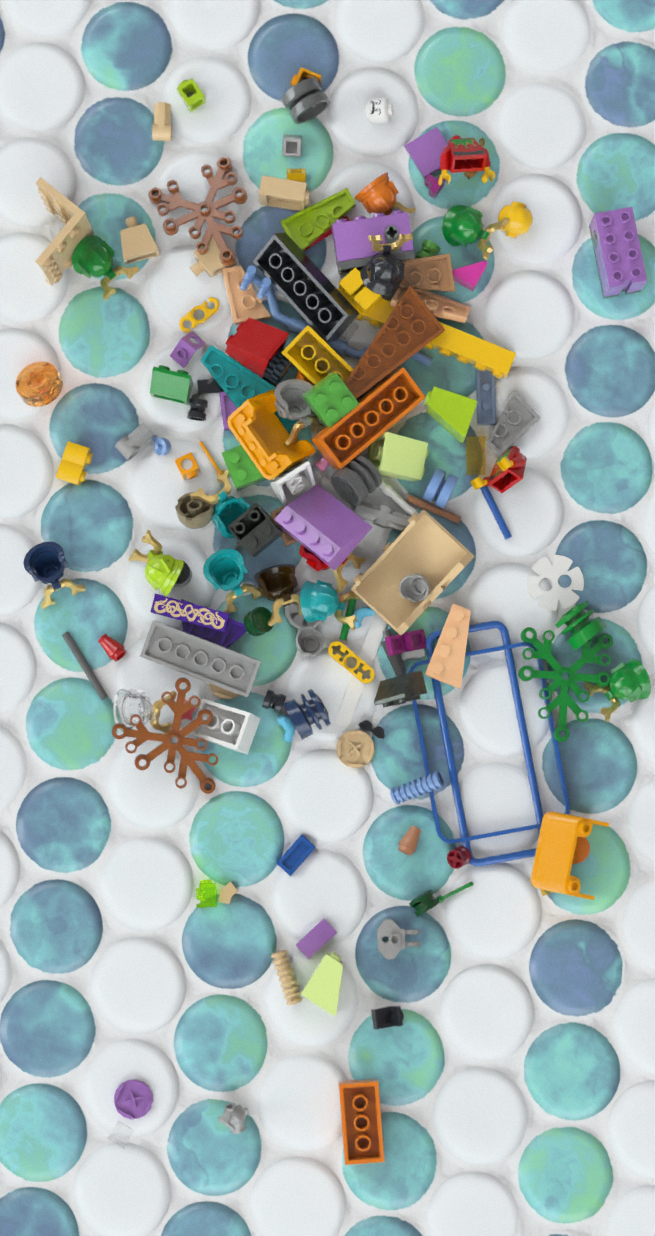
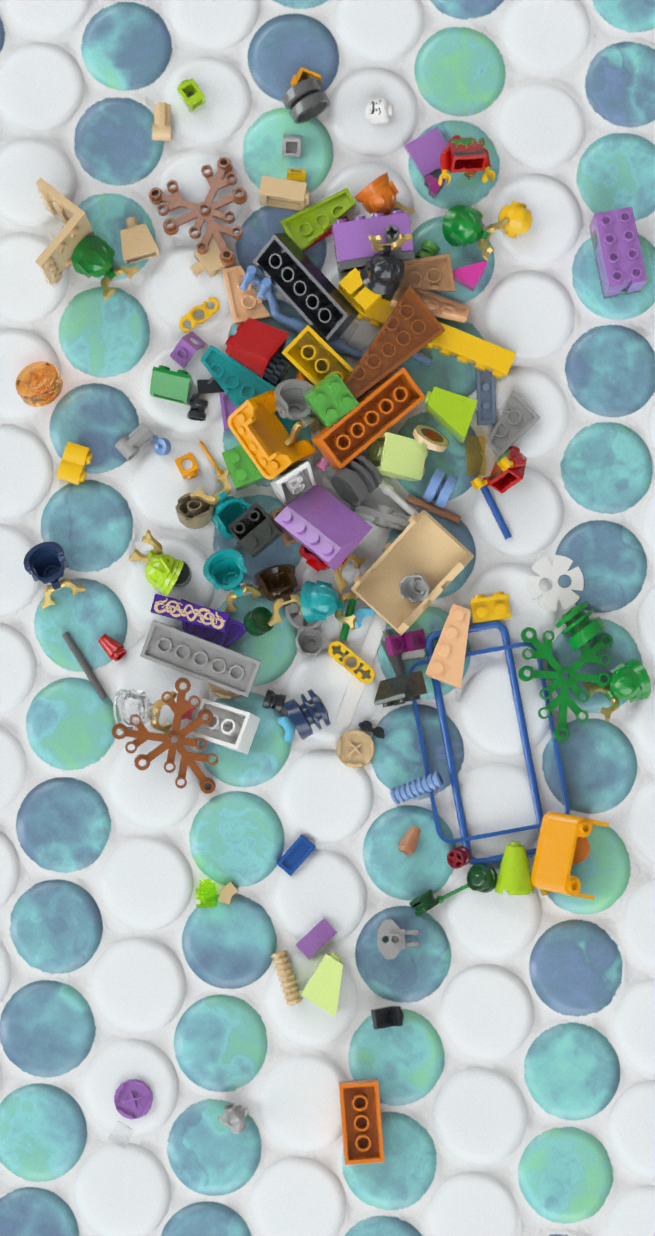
none -> tan tile [412,424,449,452]
none -> dark green wheel [467,864,498,893]
none -> yellow bracket [469,591,511,624]
none -> lime cone [495,841,534,895]

